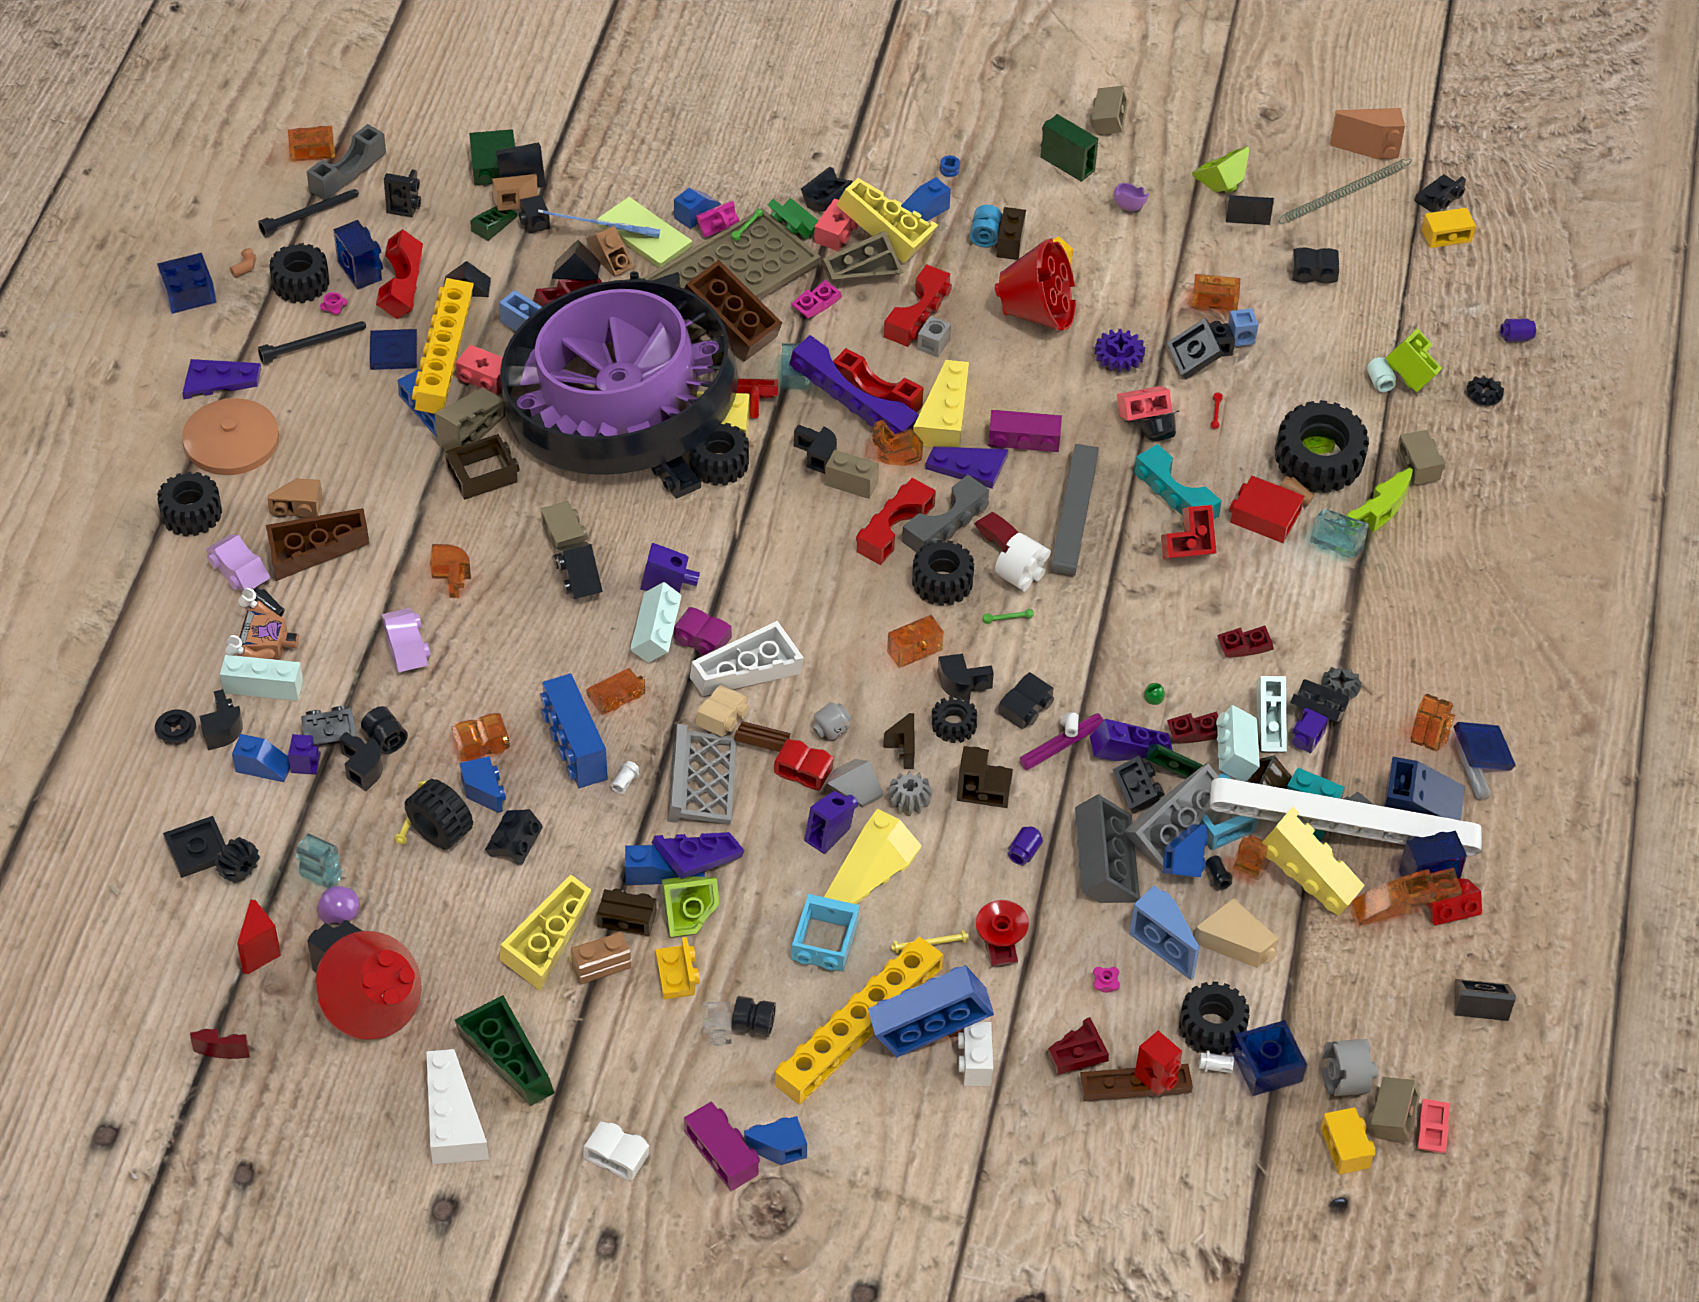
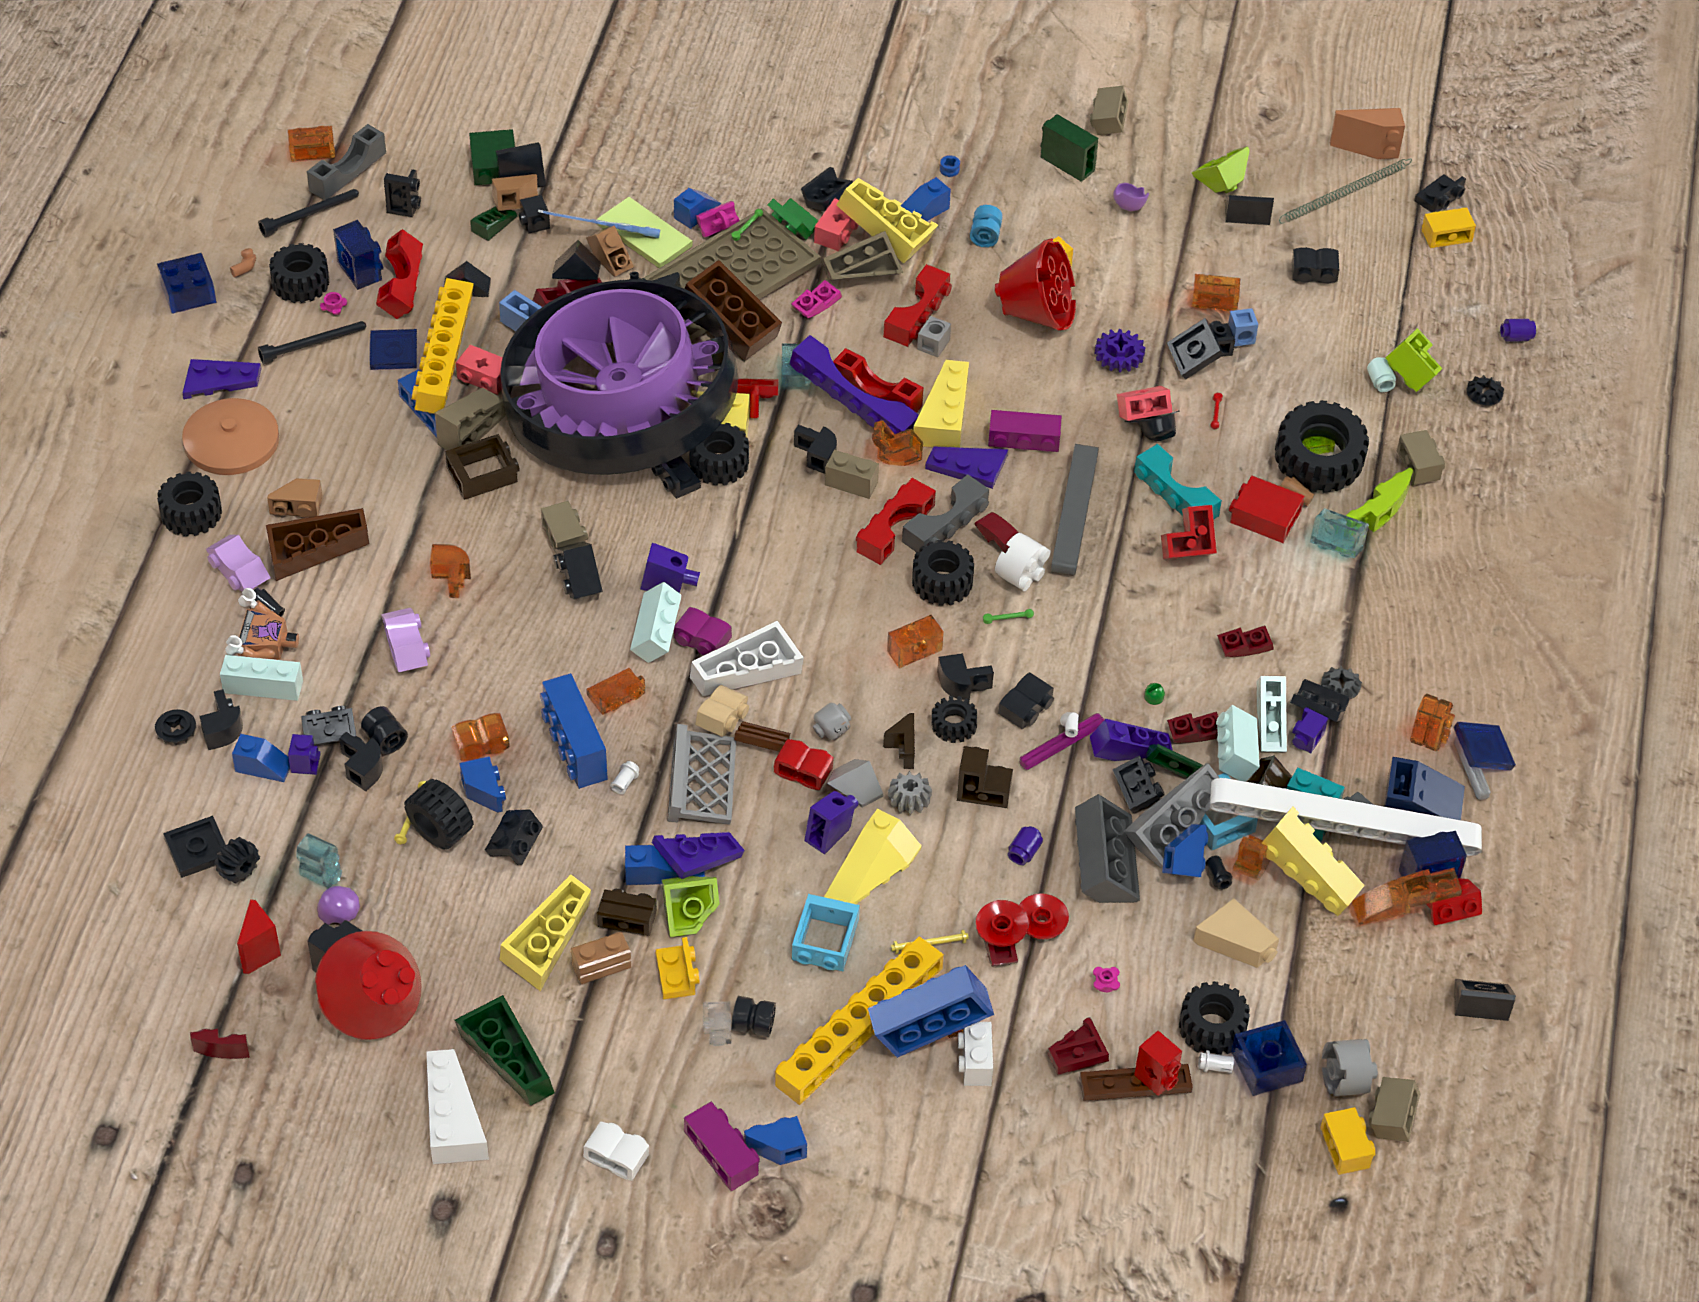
dark brown brick [996,207,1026,260] -> none
medium blue slope [1129,885,1200,980] -> none
coral slope [1417,1098,1450,1154] -> none
none -> red dish [1019,894,1069,939]

